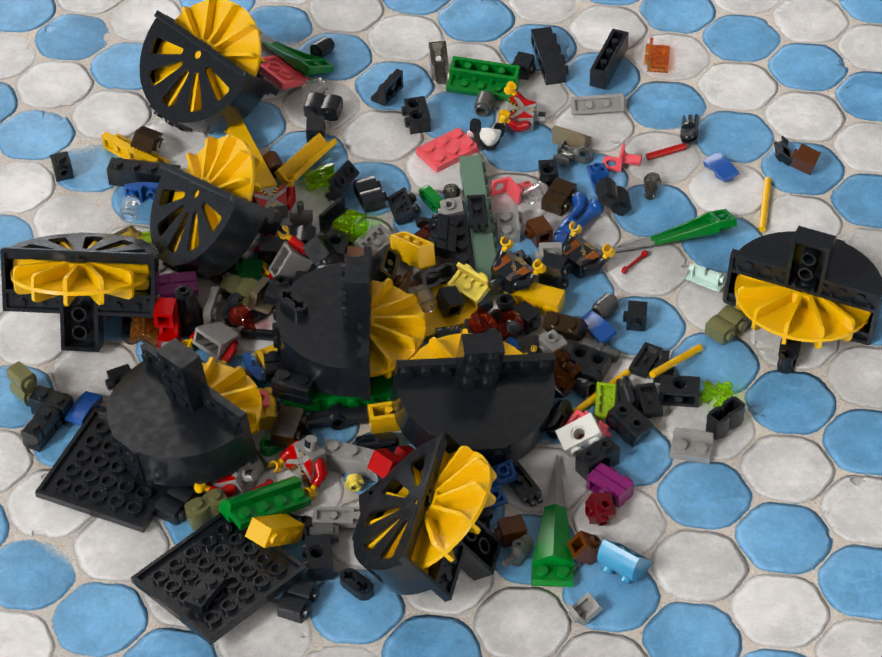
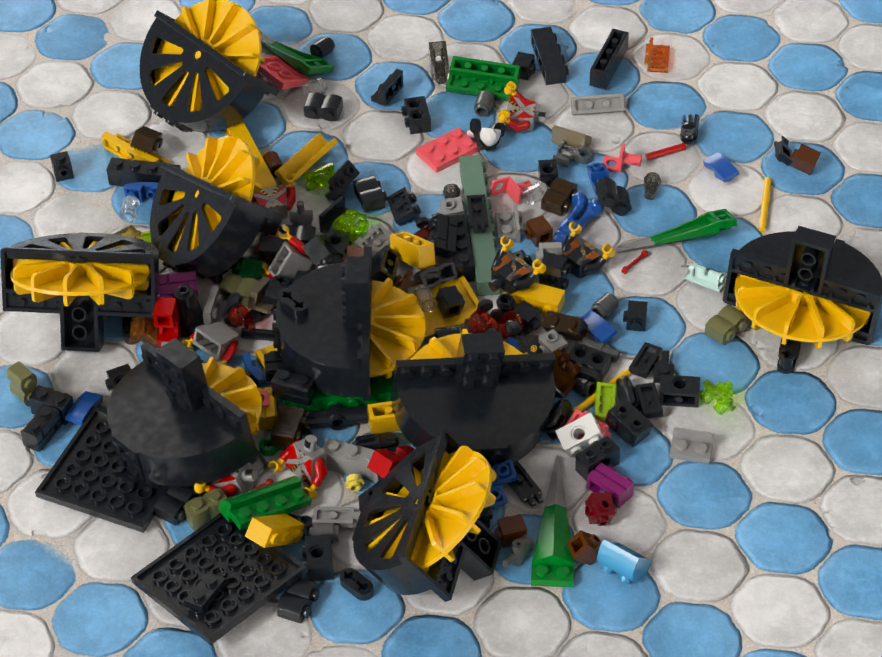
black brick [306,116,325,143] -> none
green beam [419,185,442,213] -> none
light yellow bracket [447,262,490,304] -> none
light grey bracket [565,592,603,626] -> none
yellow bar [649,344,703,378] -> none
black brick [706,396,745,440] -> none

